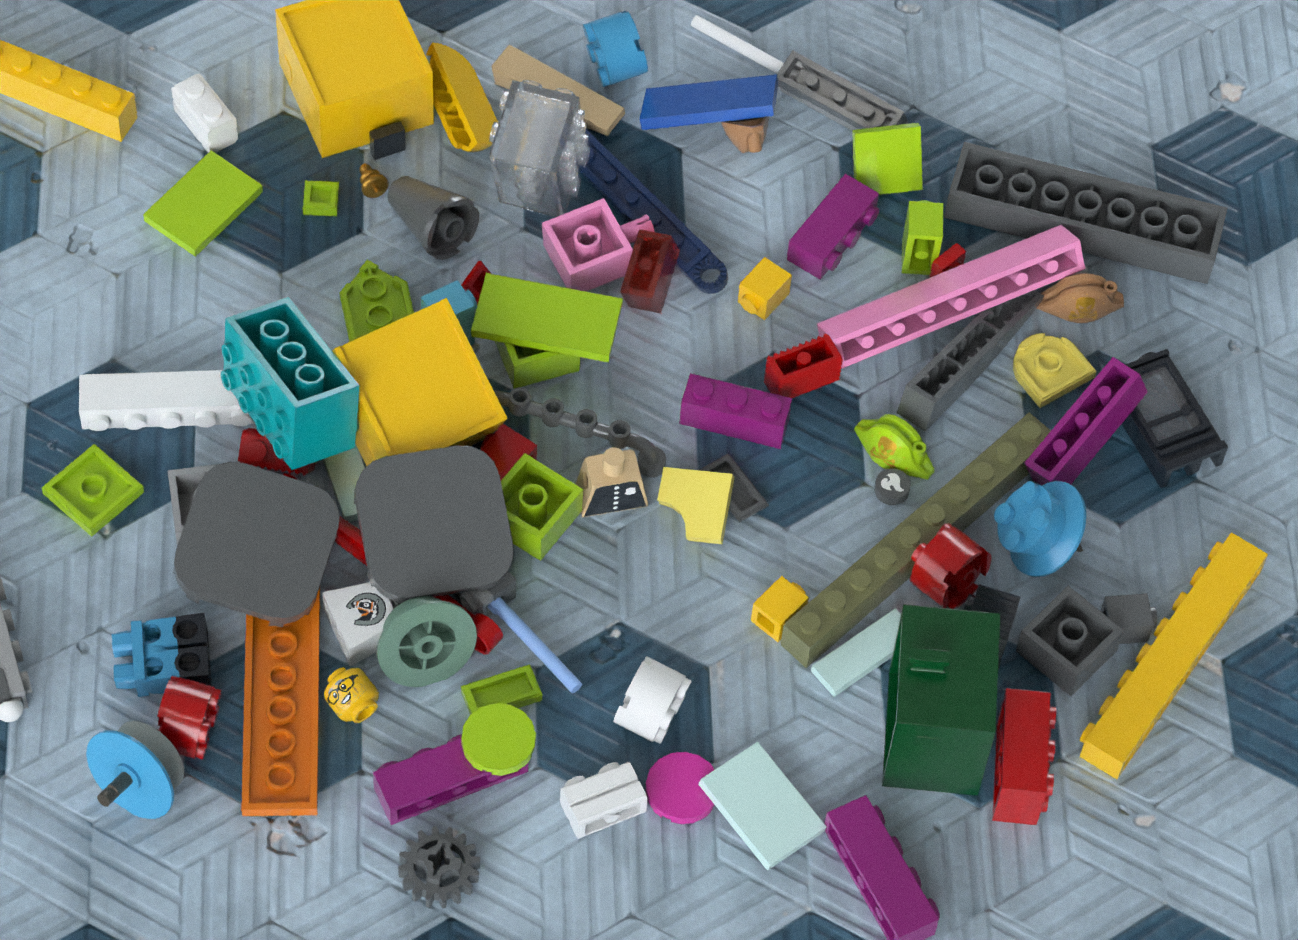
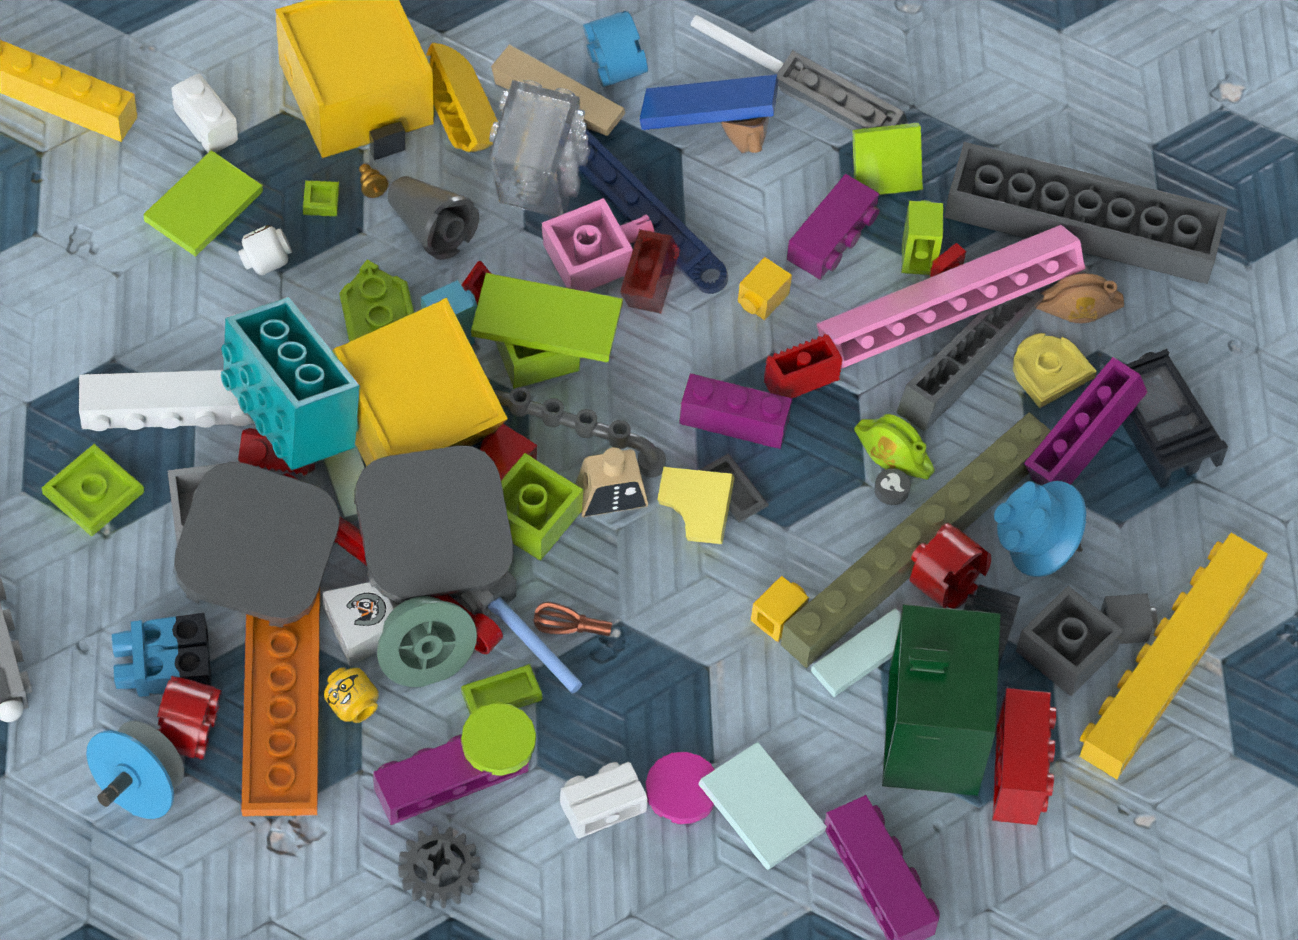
white brick [613,656,691,744] -> none
none -> white head [238,225,292,275]
none -> copper piece [533,601,612,636]

